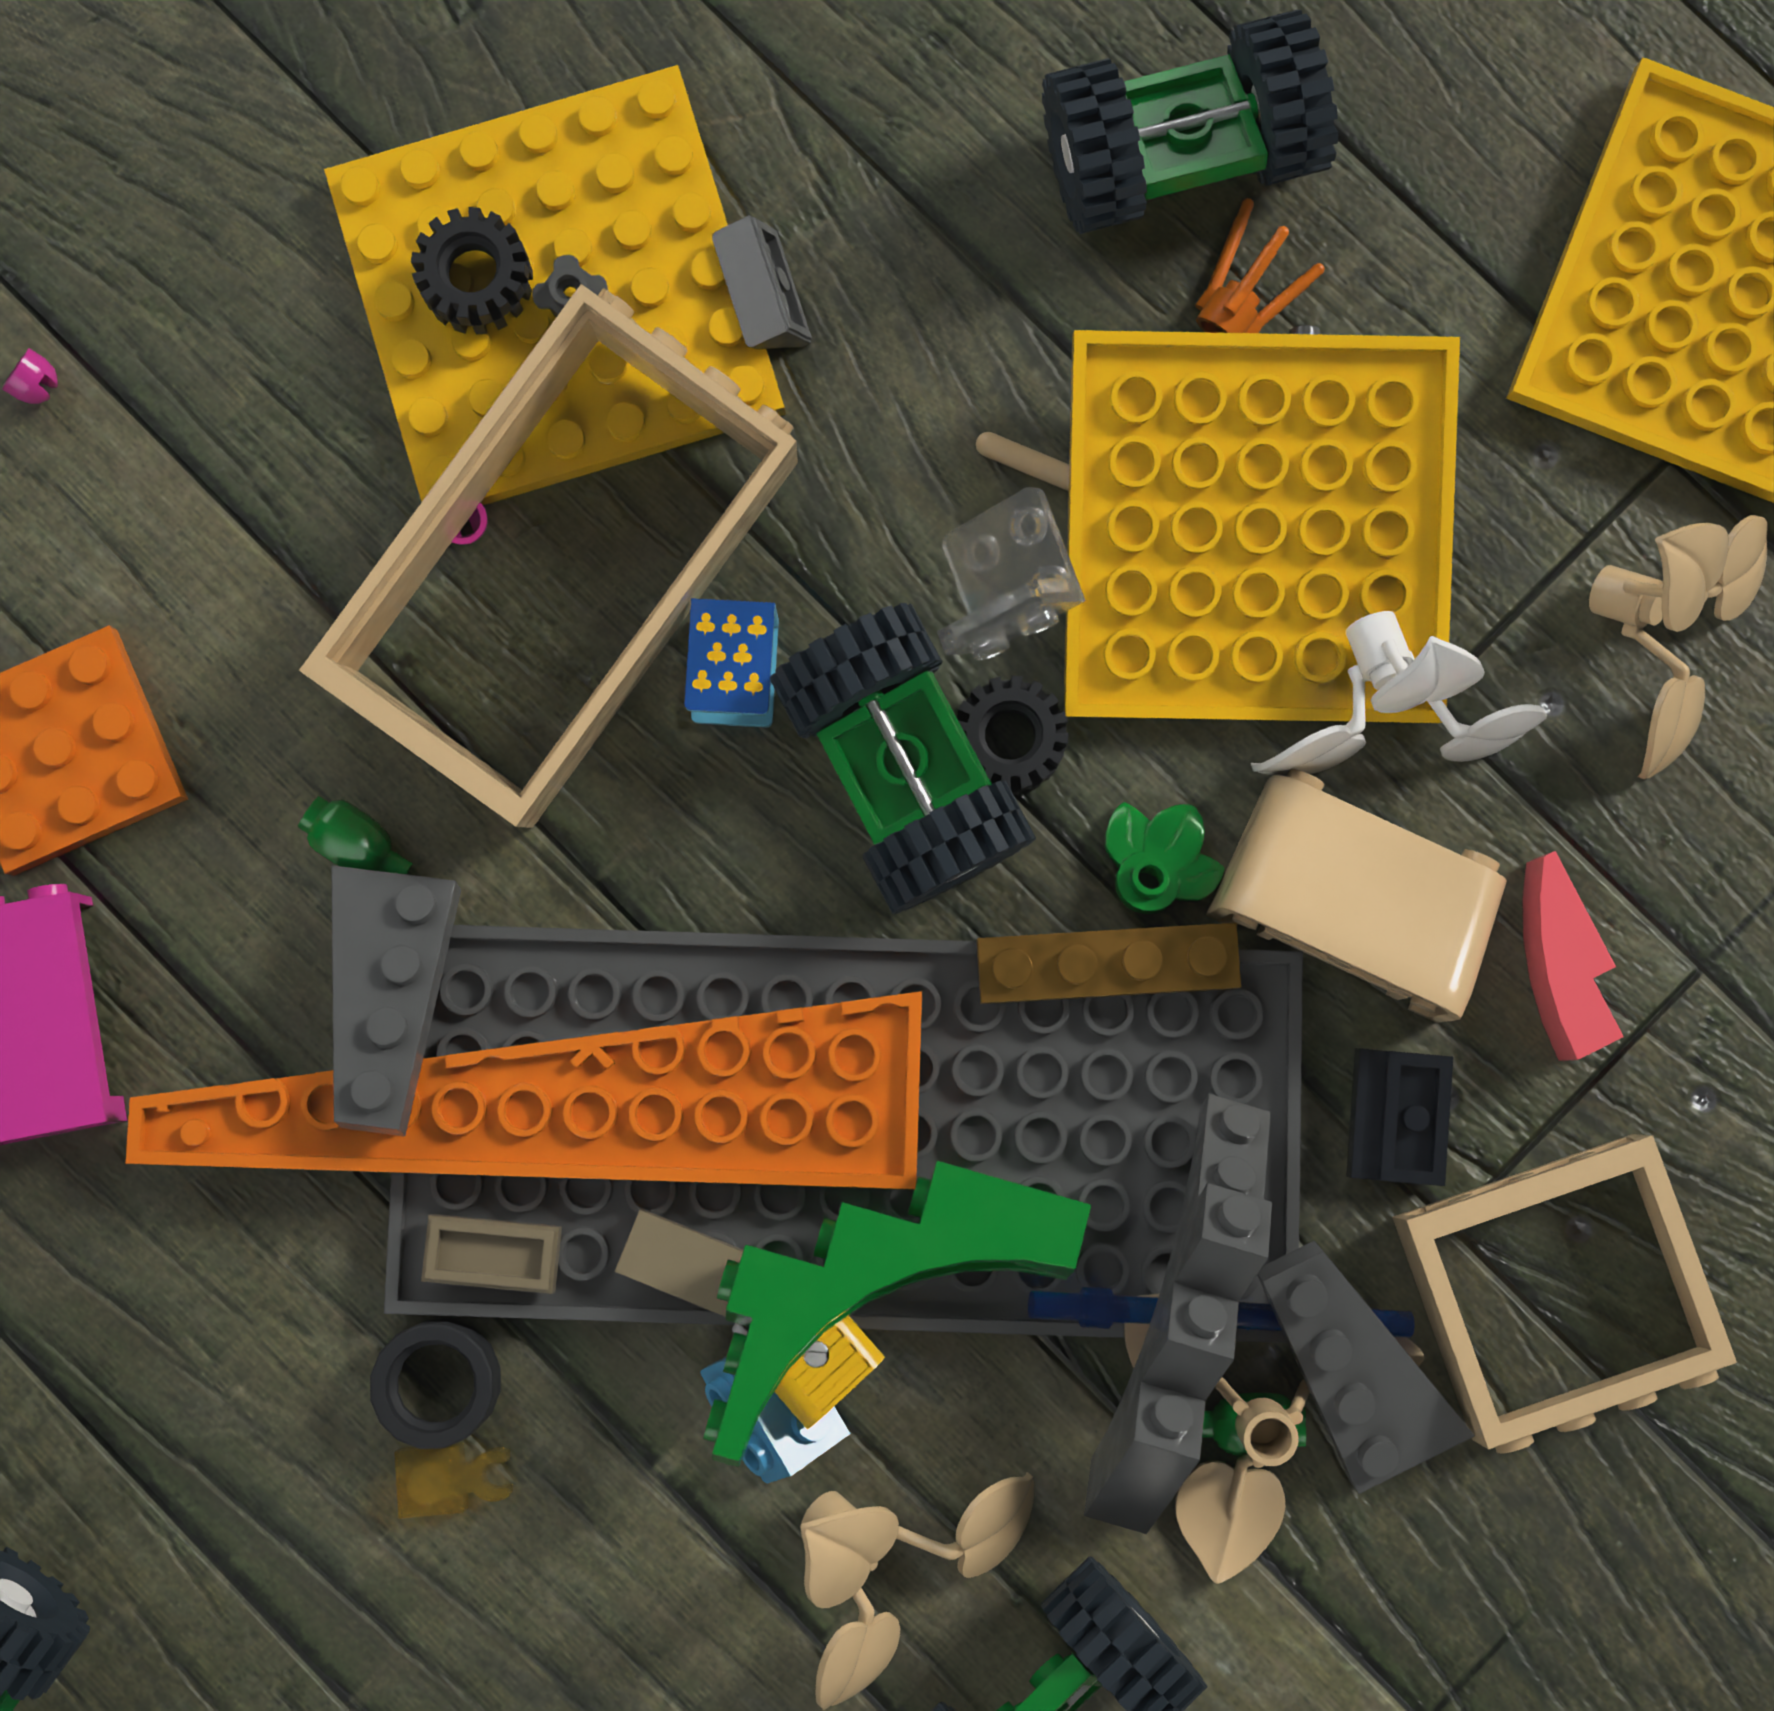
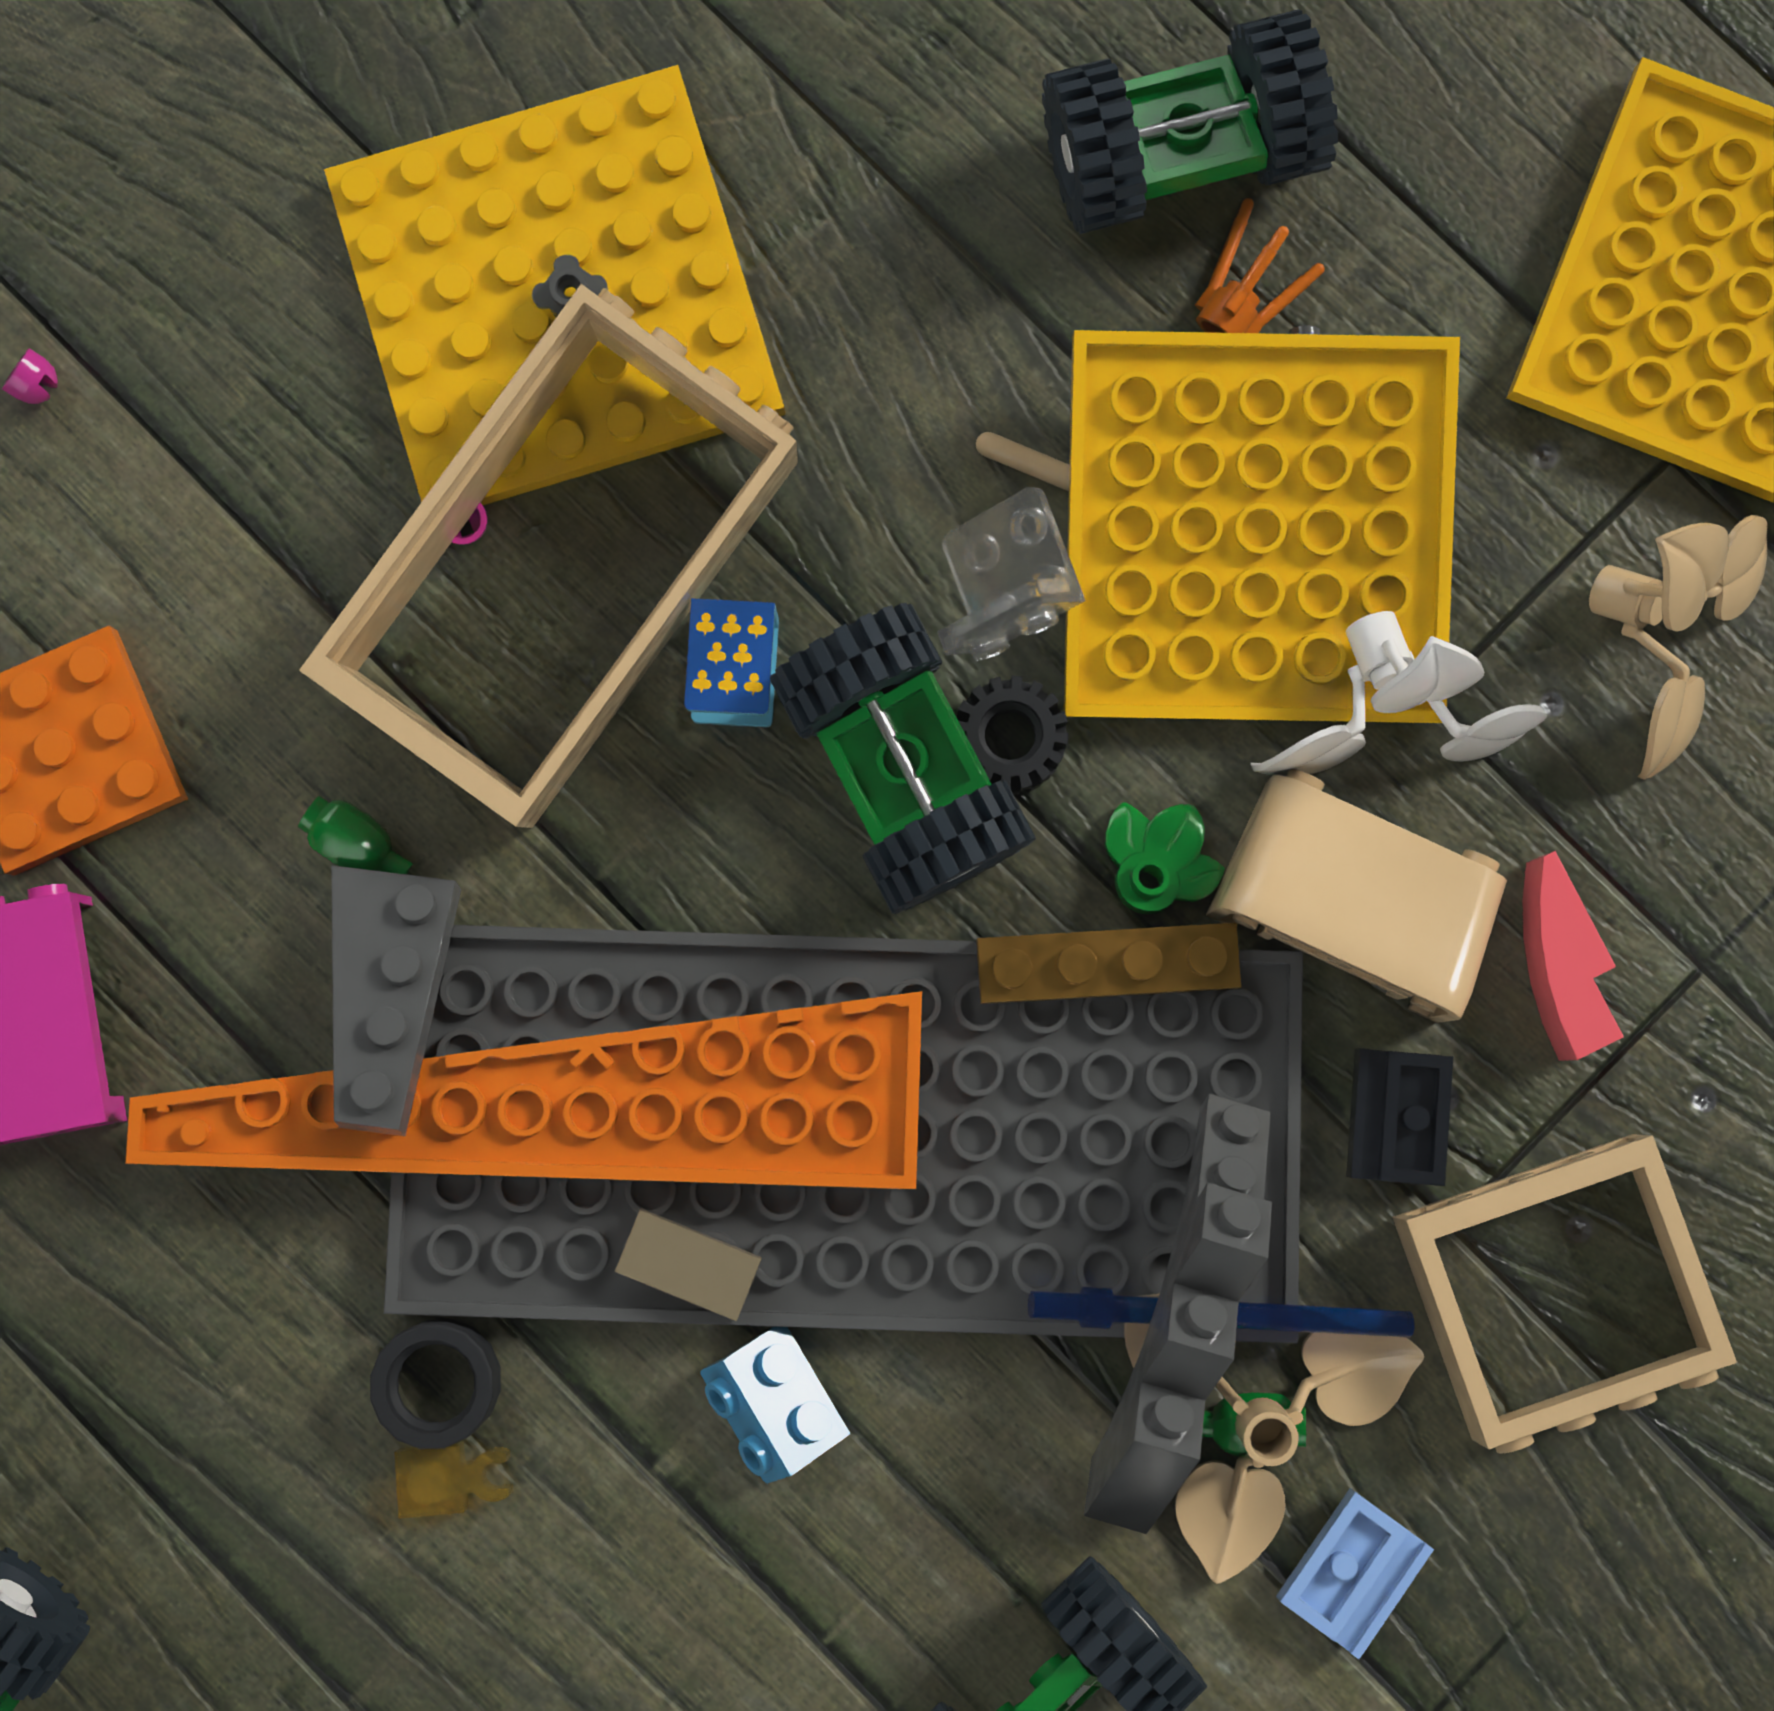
black tyre [411,207,533,334] -> none
dark tan tile [421,1214,562,1294] -> none
green arch [703,1161,1091,1467] -> none
dark grey slope [712,215,812,349] -> none
yellow piece [732,1316,885,1430] -> none
tan plant [800,1472,1034,1710] -> none
dark grey wing [1257,1241,1475,1494] -> none
none -> light blue plate [1276,1488,1434,1659]

